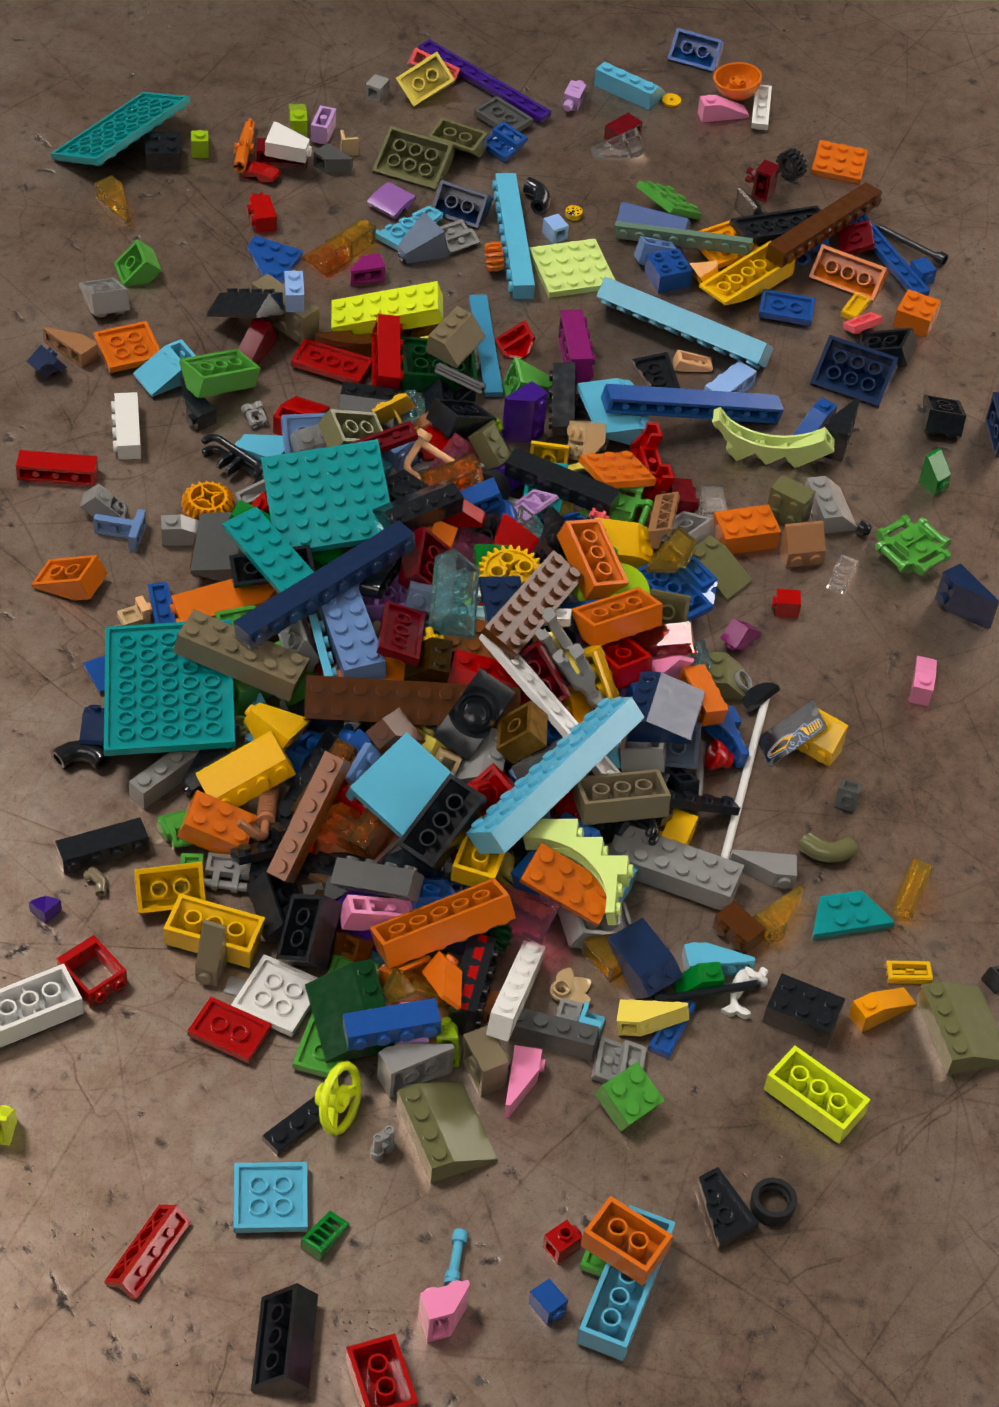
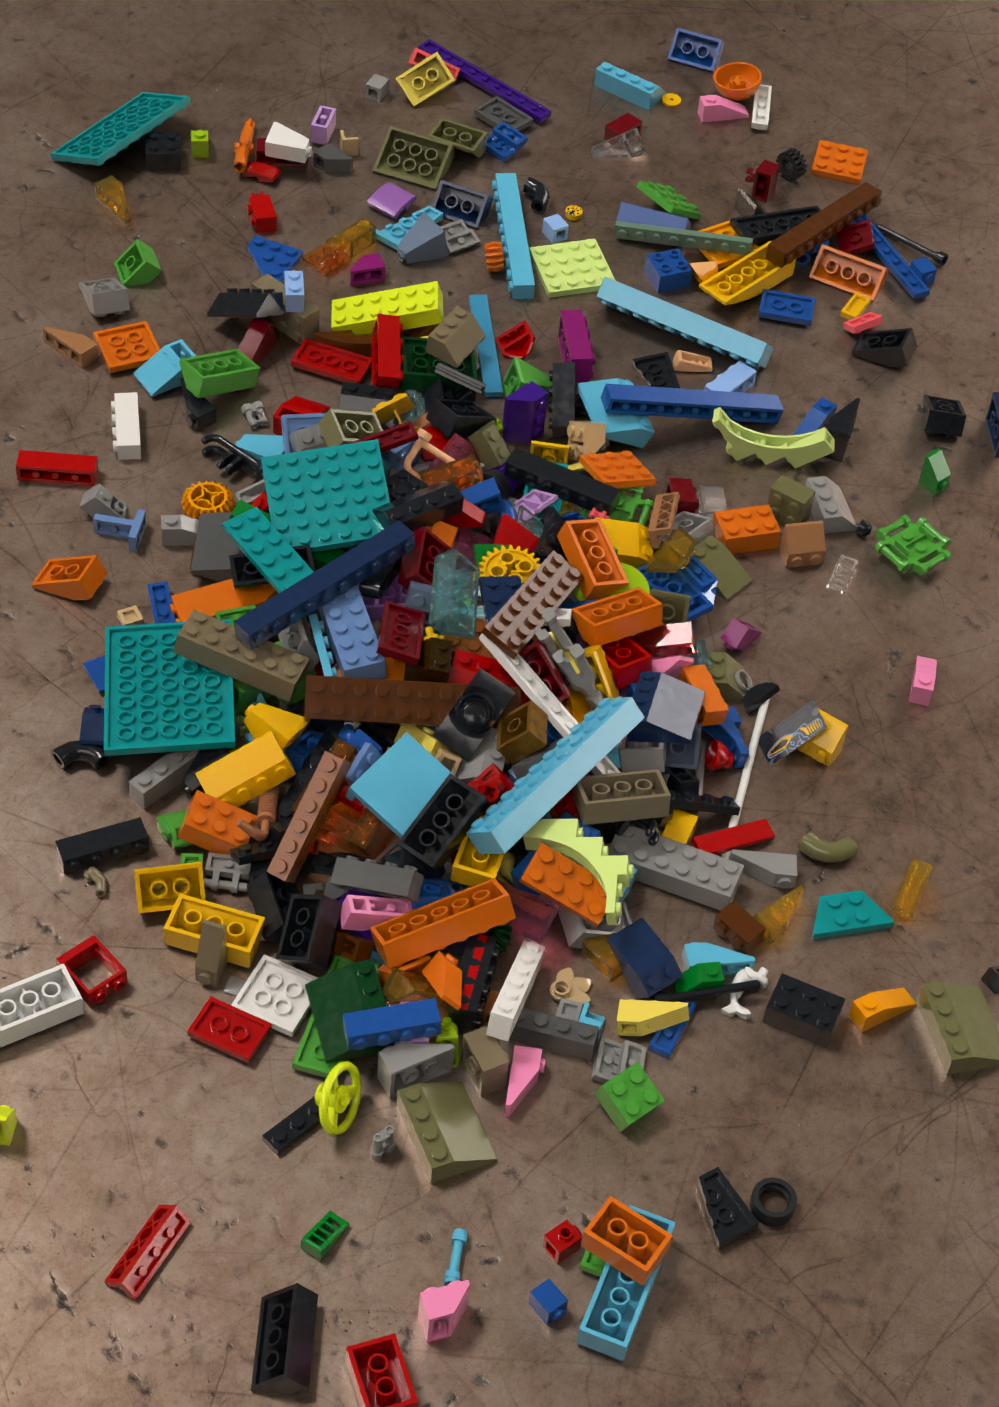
dark blue brick [26,345,67,379] -> none
dark purple slope [29,896,62,923] -> none
light nougat plate [135,595,153,624] -> none
medium azure plate [233,1162,308,1233] -> none
lime slope [289,104,307,137] -> none
reddish brown slope [365,708,426,755] -> none
lavender piece [561,80,586,112] -> none
red bracket [629,422,675,501] -> none
medium blue slope [634,236,677,266] -> none
neon yellow brick [764,1046,871,1144] -> none
red brick [771,588,801,618] -> none
dark blue slope [810,335,898,407] -> none
dark grey bracket [834,779,863,812] -> none
yellow tile [885,961,933,984] -> none
orange brick [893,289,941,337] -> none
dark blue slope [935,563,999,629] -> none
none -> red hinge [480,773,506,802]
none -> red tile [691,819,775,855]

